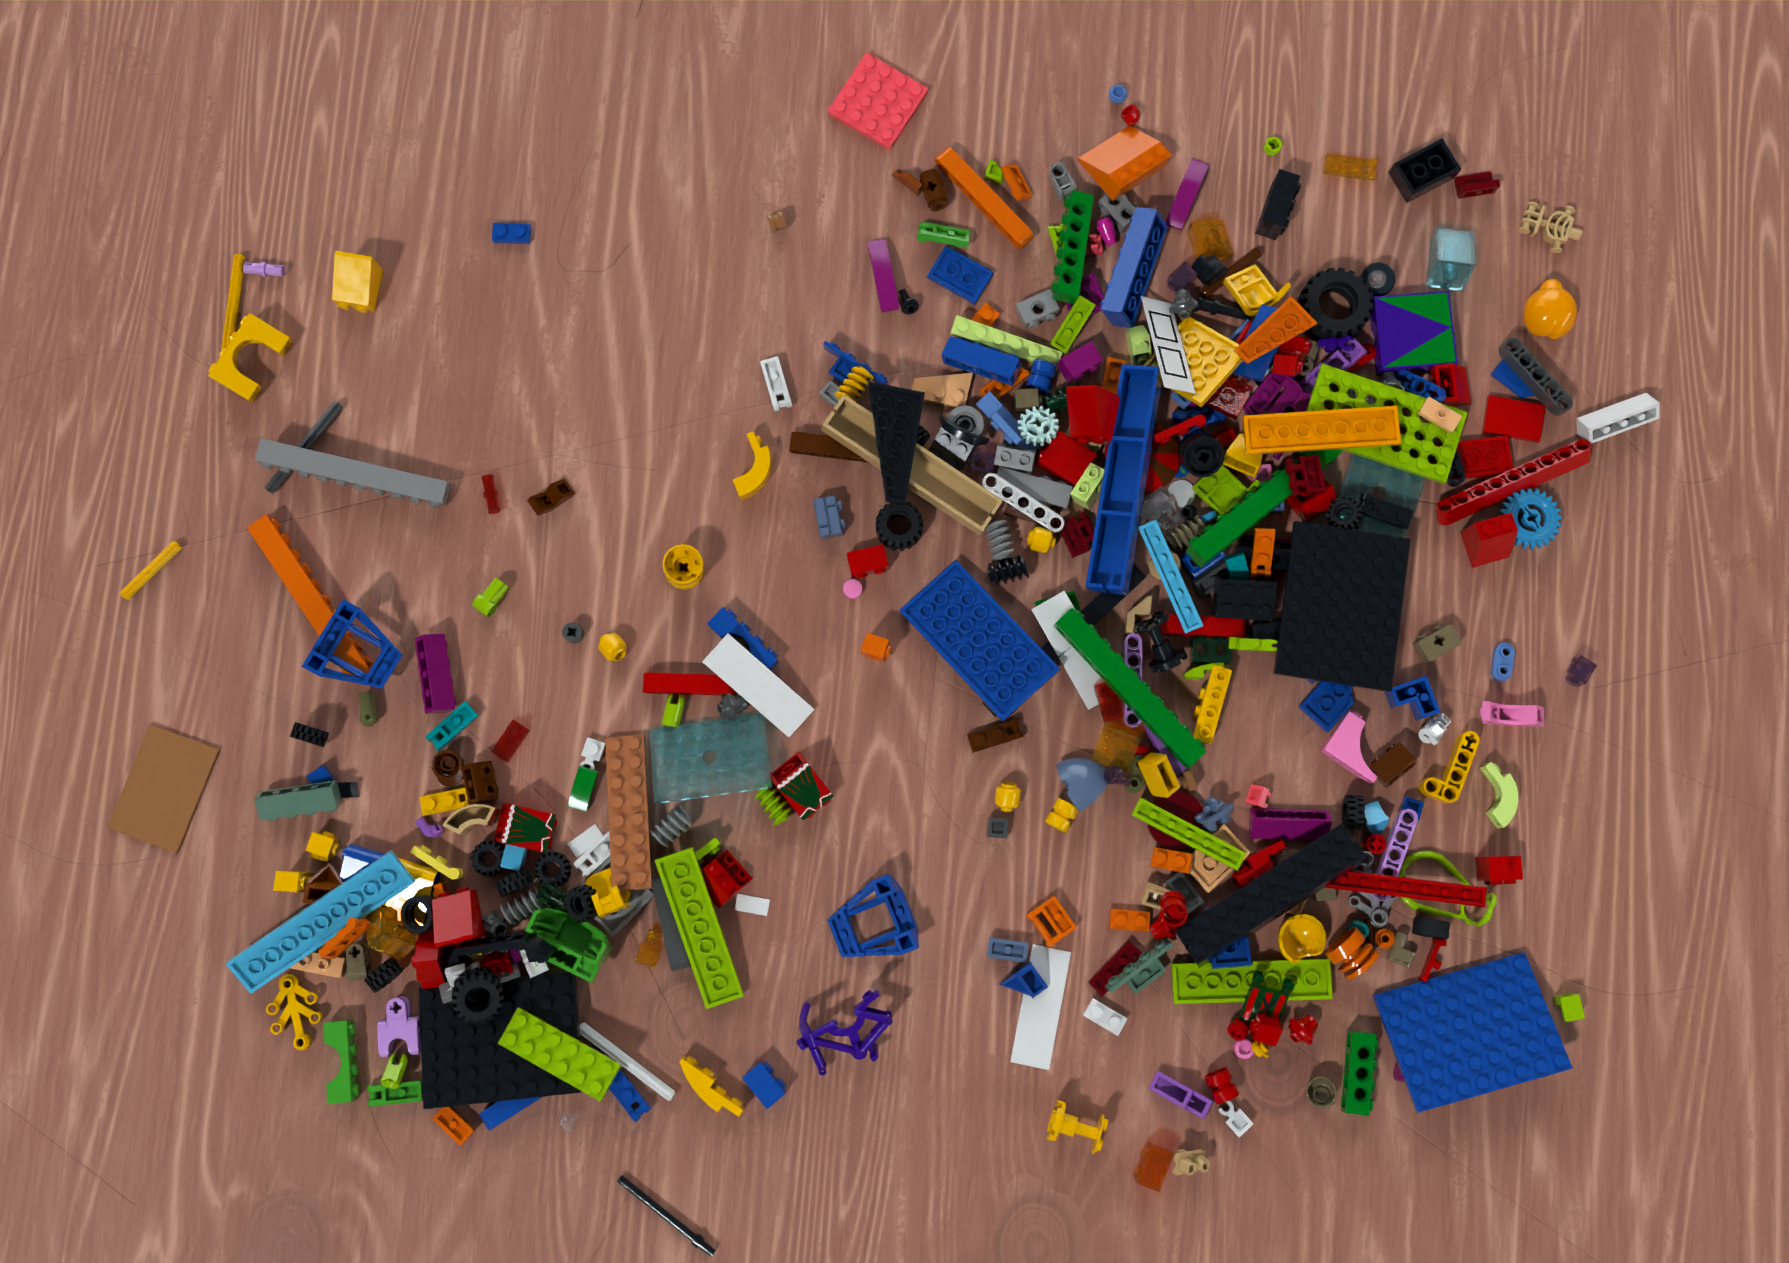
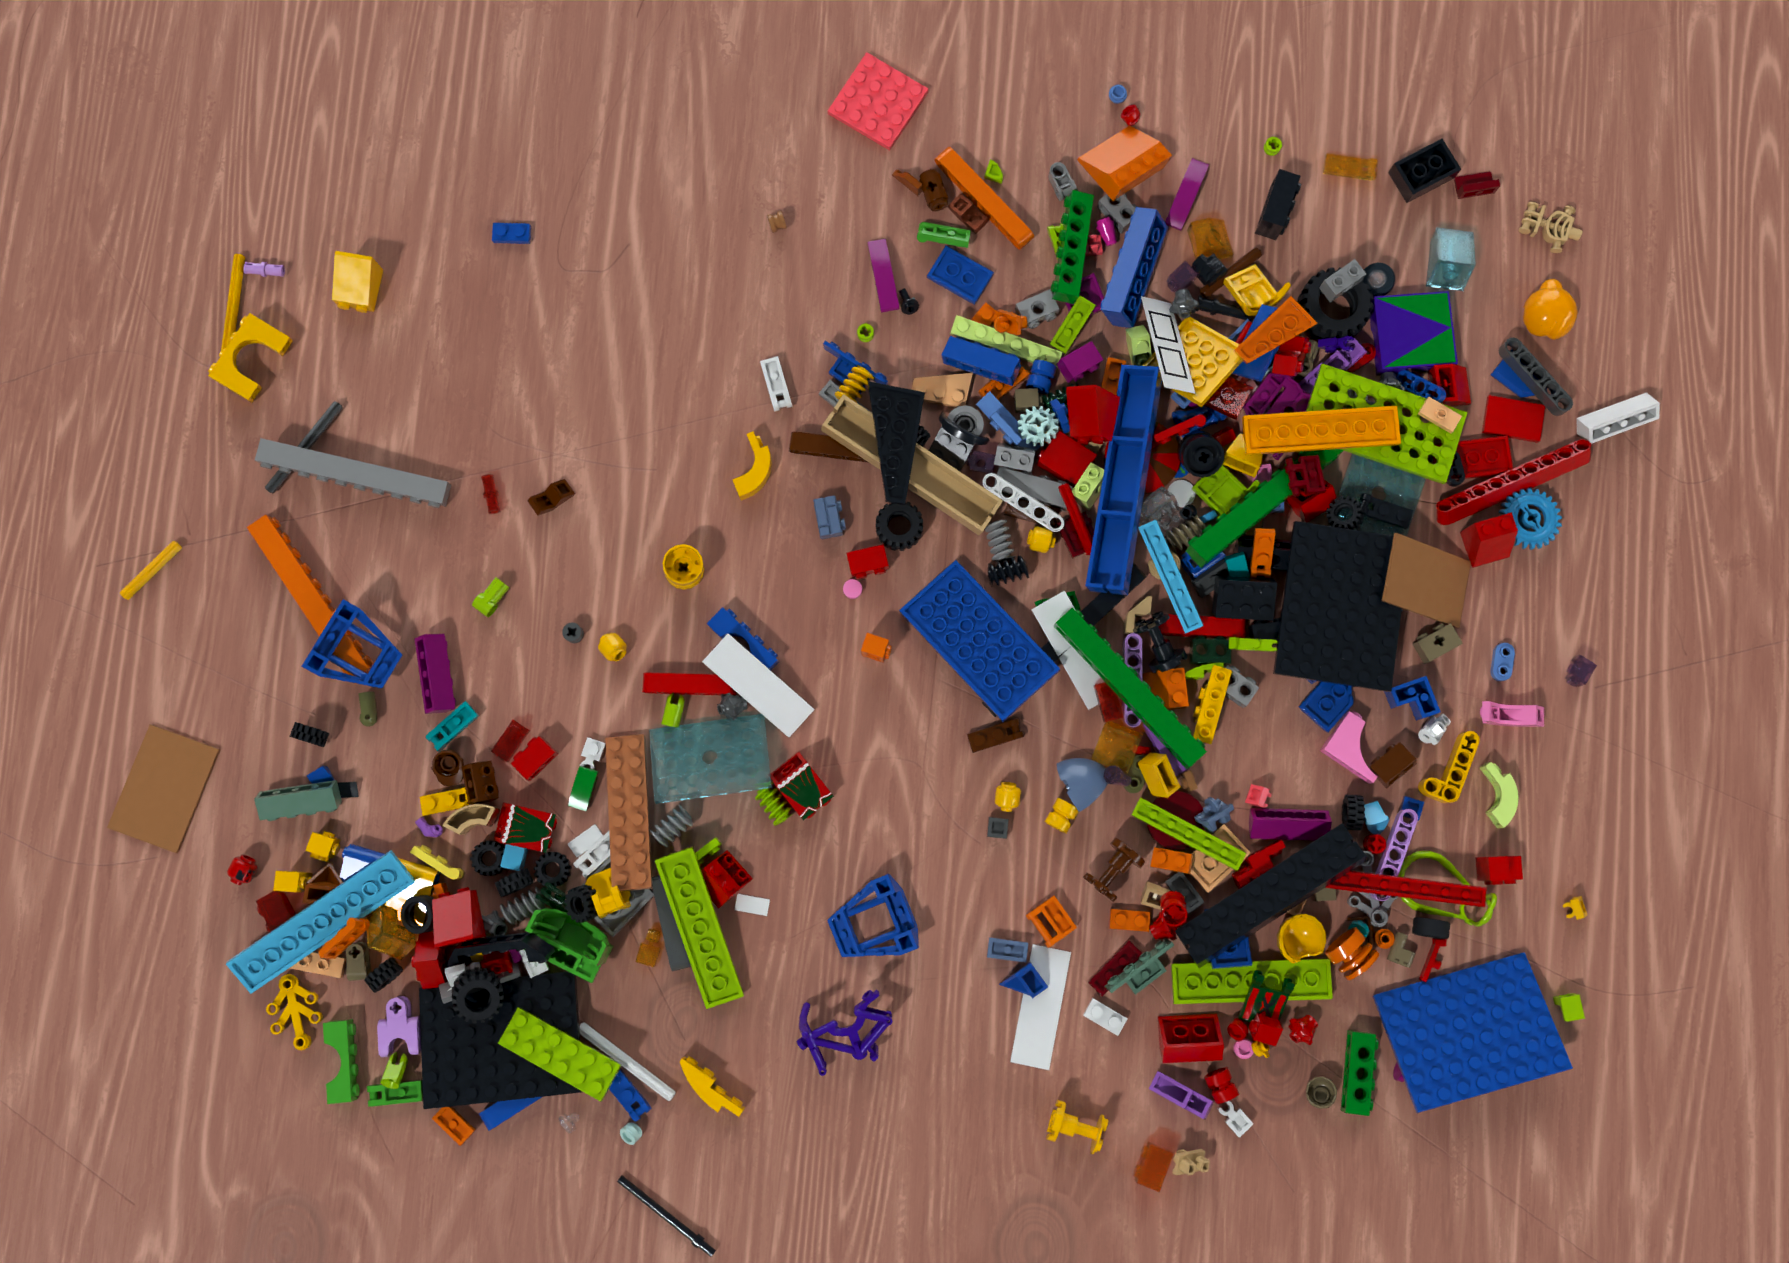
blue brick [742,1061,787,1109] -> none
orange plate [1001,164,1033,201] -> none
none -> red head [227,855,258,885]
none -> clear red brick [256,891,296,933]
none -> red brick [511,736,558,781]
none -> light aqua tile [620,1122,642,1145]
none -> lime bush [857,323,874,342]
none -> copper slope [948,193,989,234]
none -> orange hips [994,309,1027,336]
none -> blue plate [1050,399,1070,434]
none -> red axle [1058,483,1093,556]
none -> reddish brown piece [1083,837,1145,902]
none -> orange slope [1143,668,1189,710]
none -> red slope [1158,1014,1224,1063]
none -> light grey brick [1224,665,1259,708]
none -> light grey brick [1319,259,1366,303]
none -> medium nougat piece [1382,533,1471,628]
none -> yellow tile [1562,896,1588,920]

